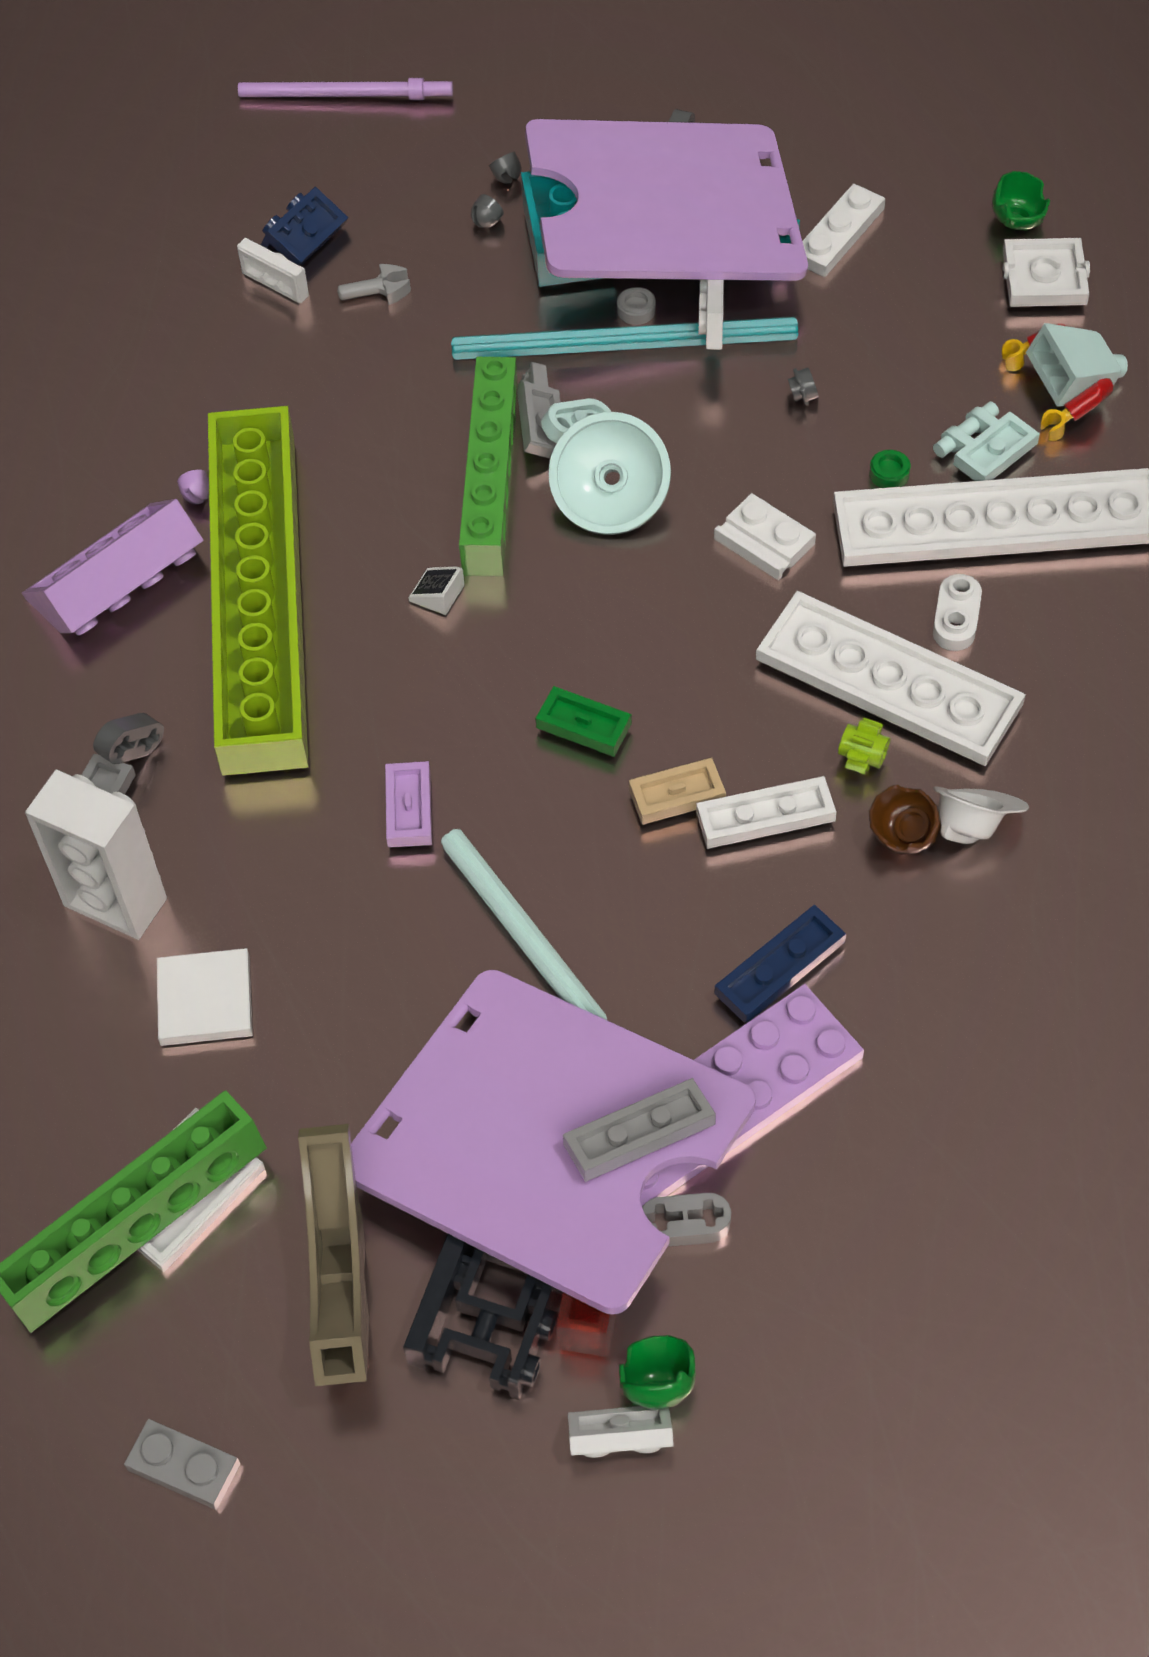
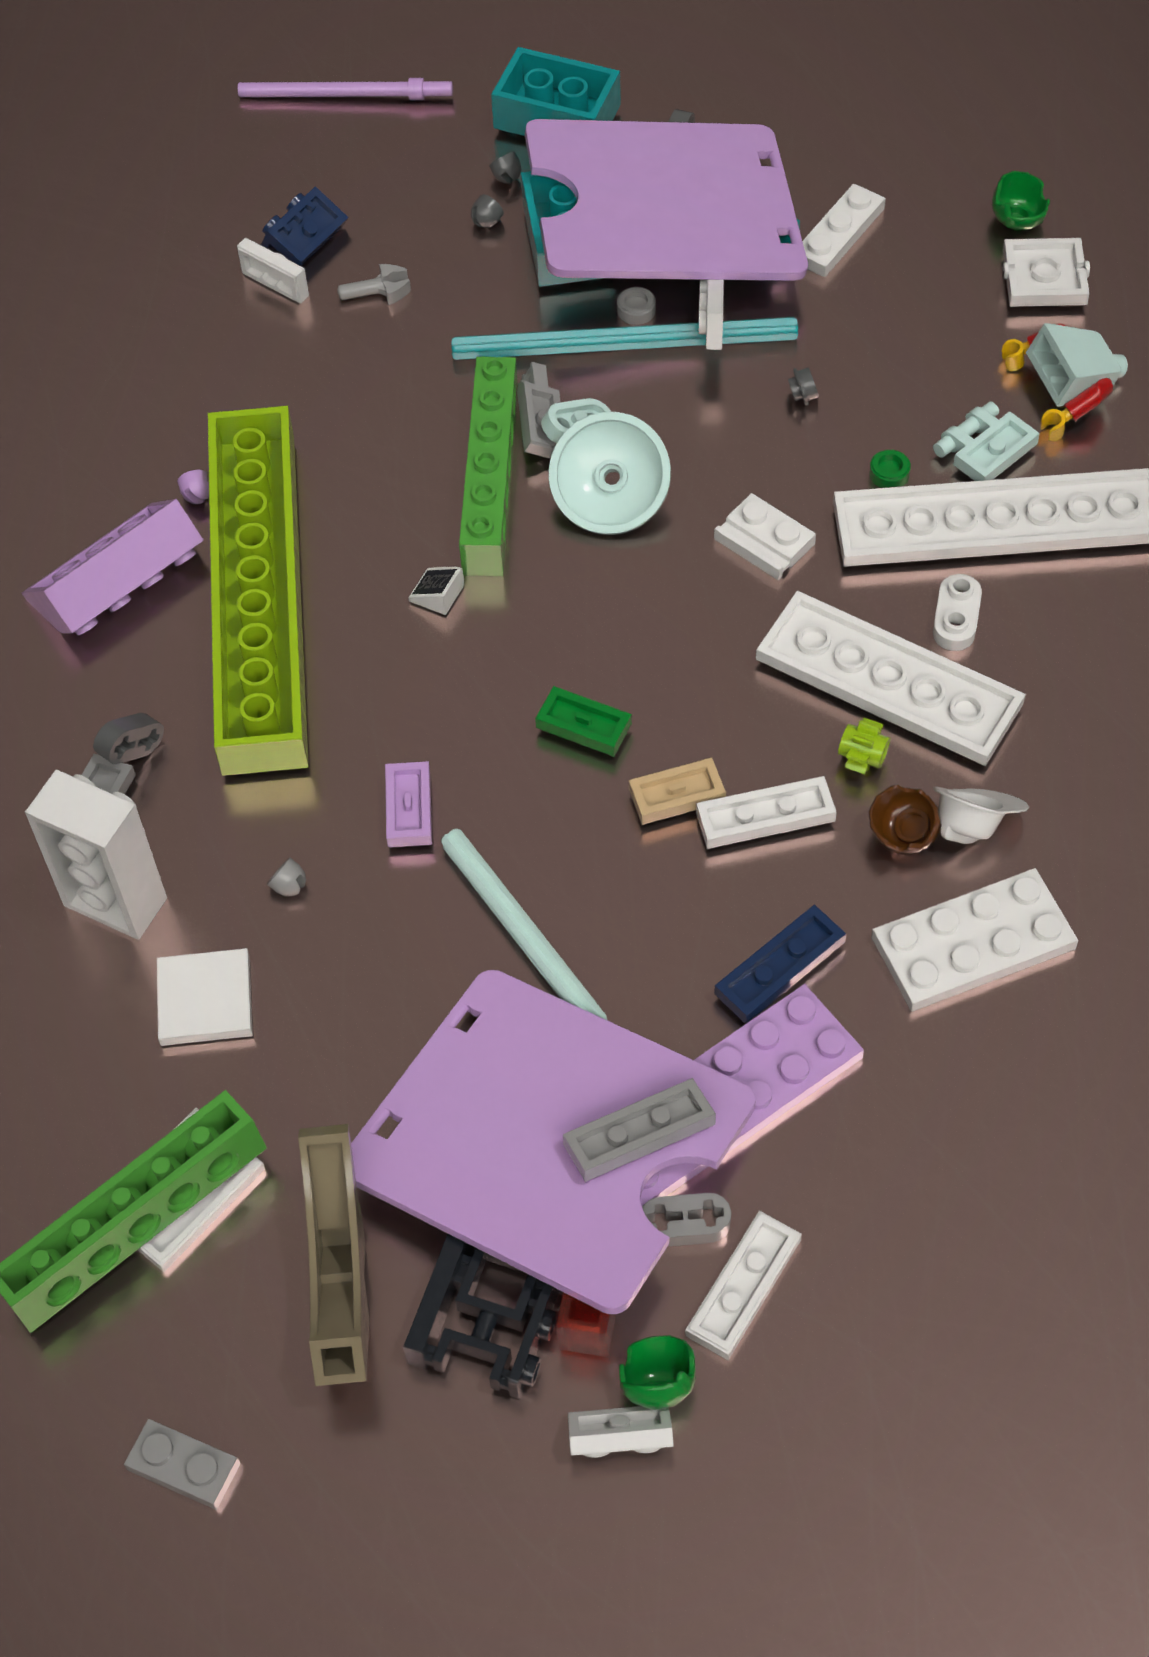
none -> light grey hinge [267,857,306,897]
none -> teal brick [491,47,621,136]
none -> white tile [685,1211,802,1360]
none -> white plate [871,868,1078,1012]

